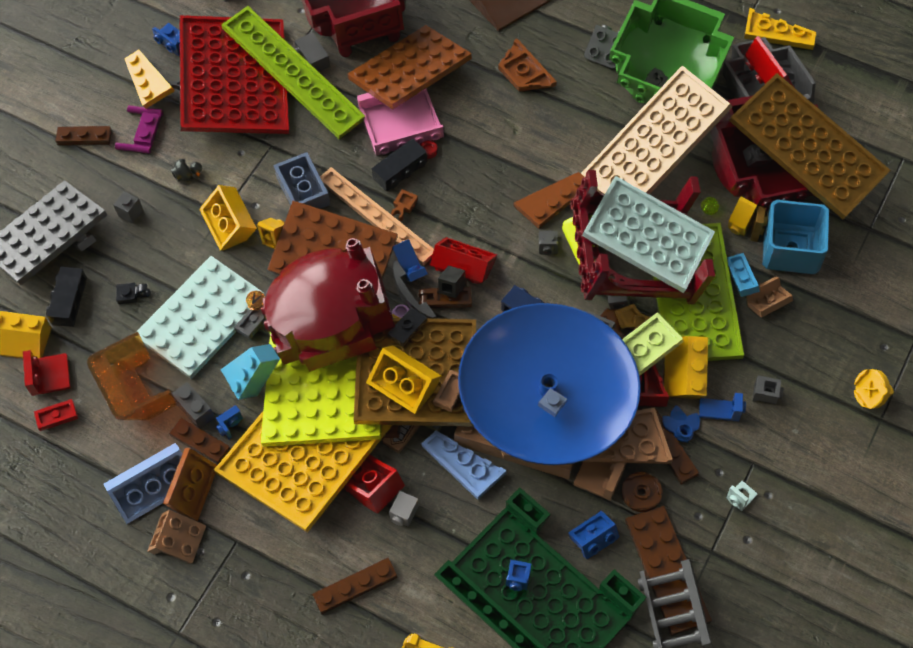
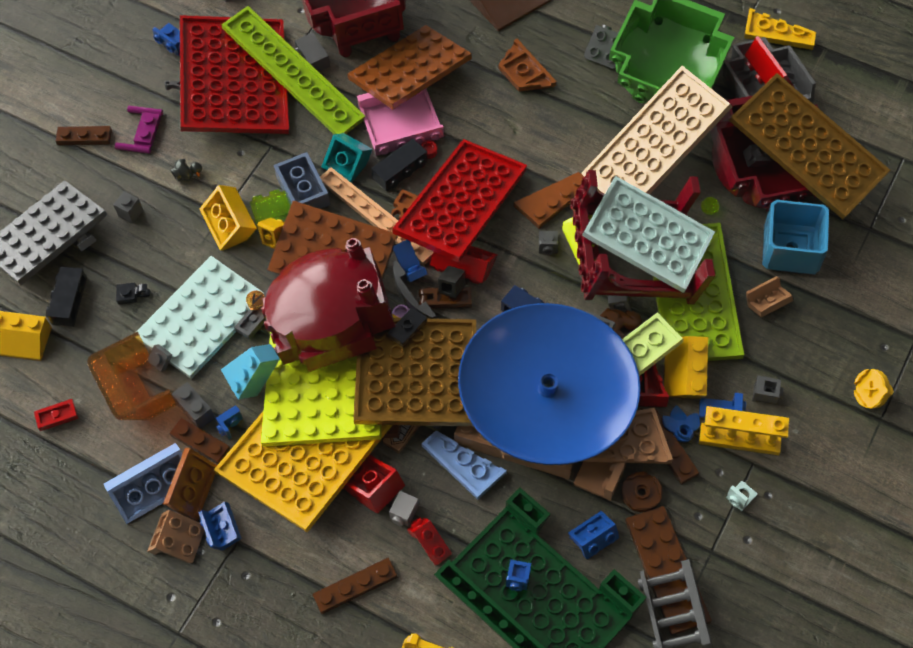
red bracket [23,350,71,396] -> none
yellow wing [125,50,175,109] -> none
yellow slope [366,345,442,414] -> none
medium nougat tile [433,370,460,412] -> none
sand blue plate [538,388,567,417] -> none
pearl gold tile [615,304,652,330] -> none
pearl dark grey bracket [644,67,668,88] -> none
dark azure plate [727,253,760,297] -> none
yellow slope [728,196,757,236] -> none
pearl gold plate [750,206,768,242] -> none
none -> dark grey plate [147,344,173,372]
none -> blue bracket [199,502,242,551]
none -> clear neon green bracket [249,189,290,223]
none -> teal slope [321,133,373,183]
none -> red plate [392,139,527,262]
none -> red bracket [407,518,452,565]
none -> yellow fence [699,406,789,456]

